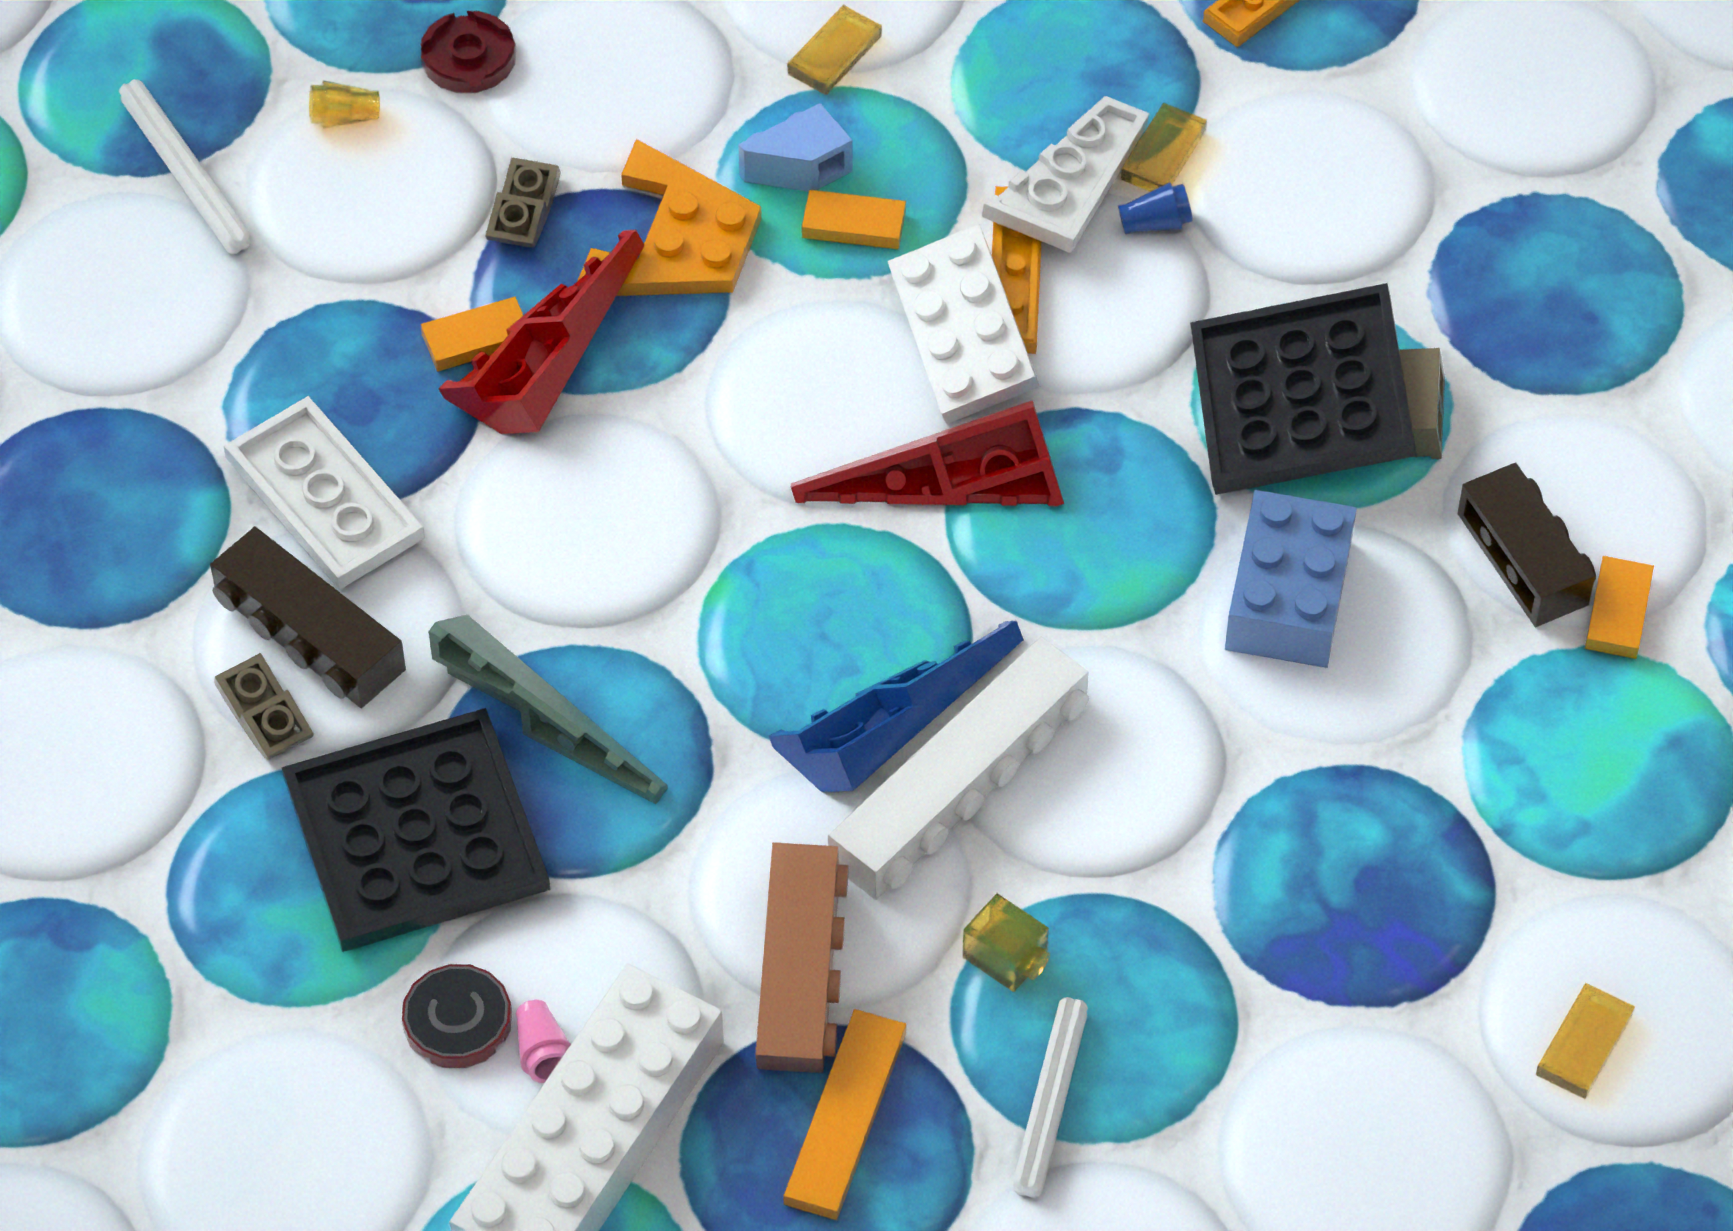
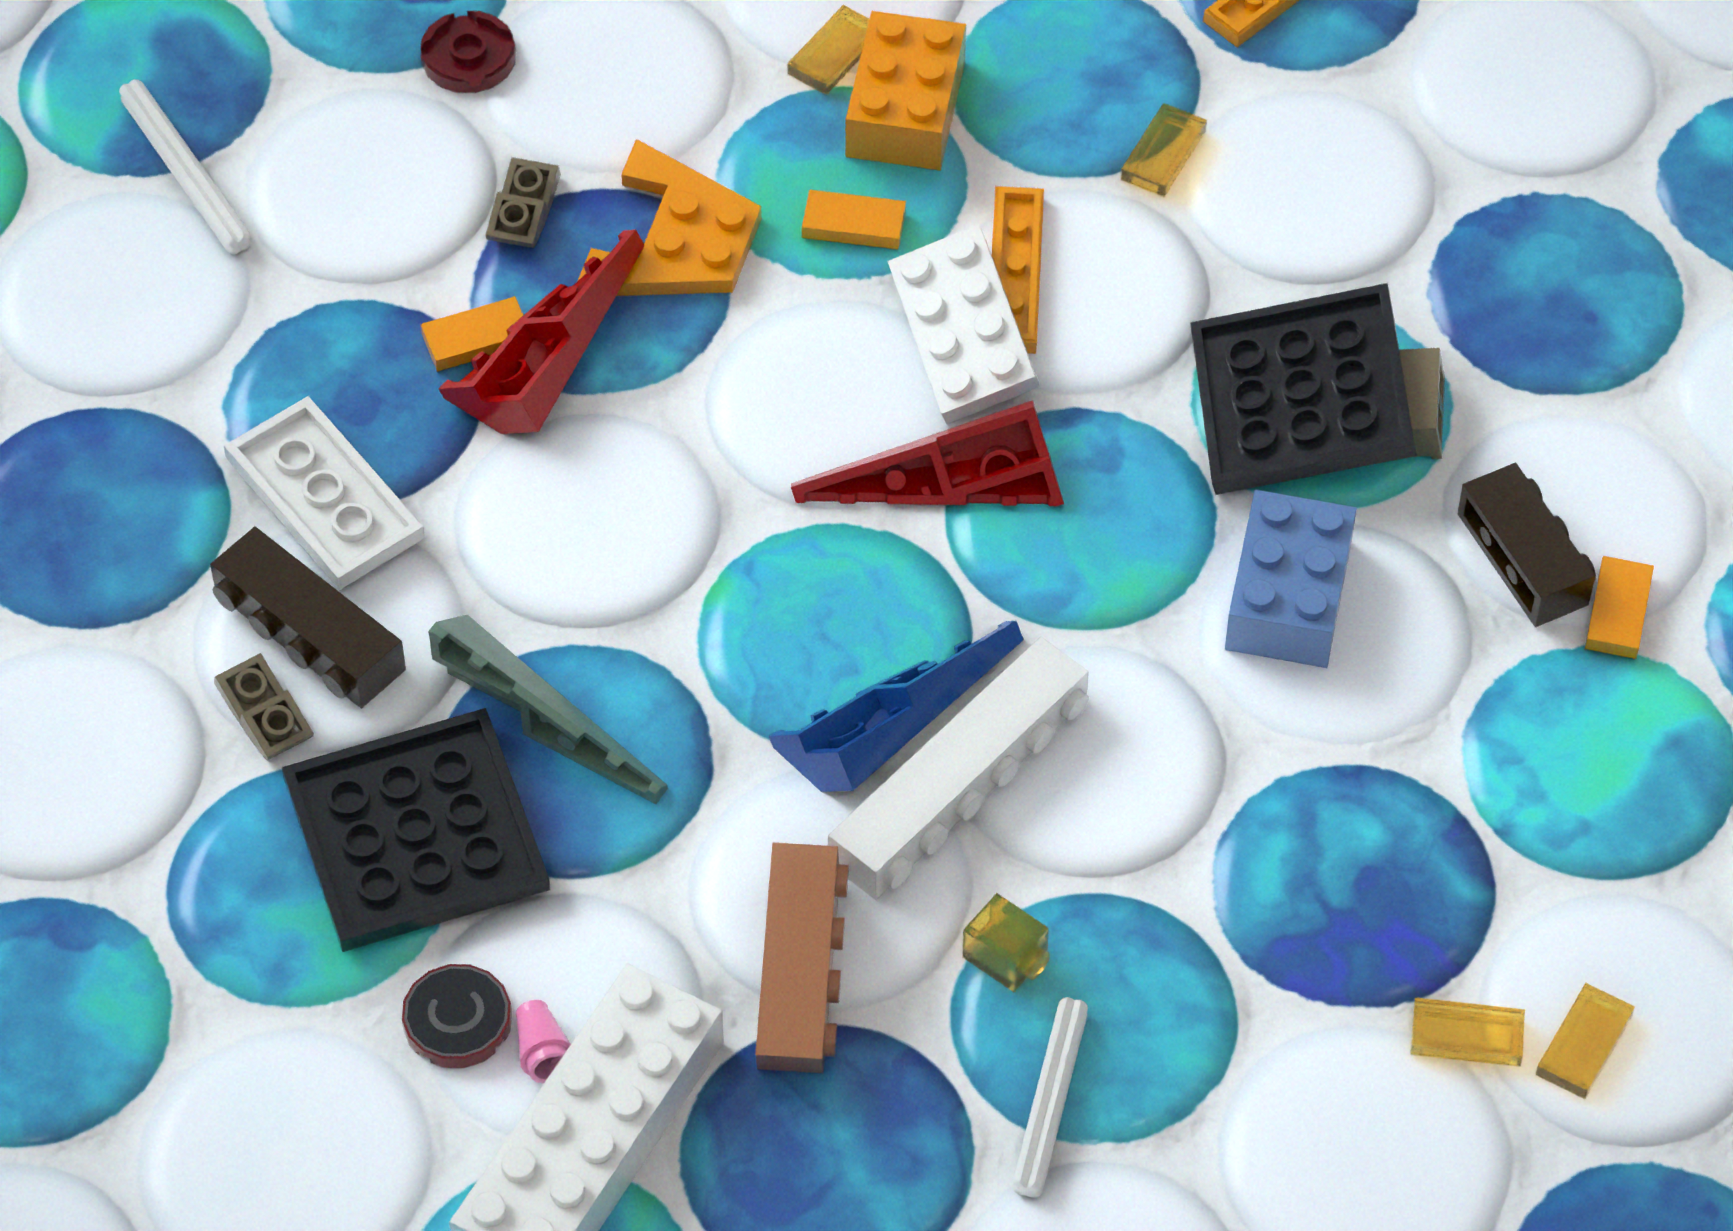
clear yellow cone [309,80,380,129] -> none
light blue slope [738,103,853,192] -> none
light orange tile [783,1009,906,1220] -> none
white wing [981,96,1150,253] -> none
blue cone [1118,182,1193,234] -> none
none -> light orange brick [845,11,966,171]
none -> clear yellow tile [1410,997,1525,1066]

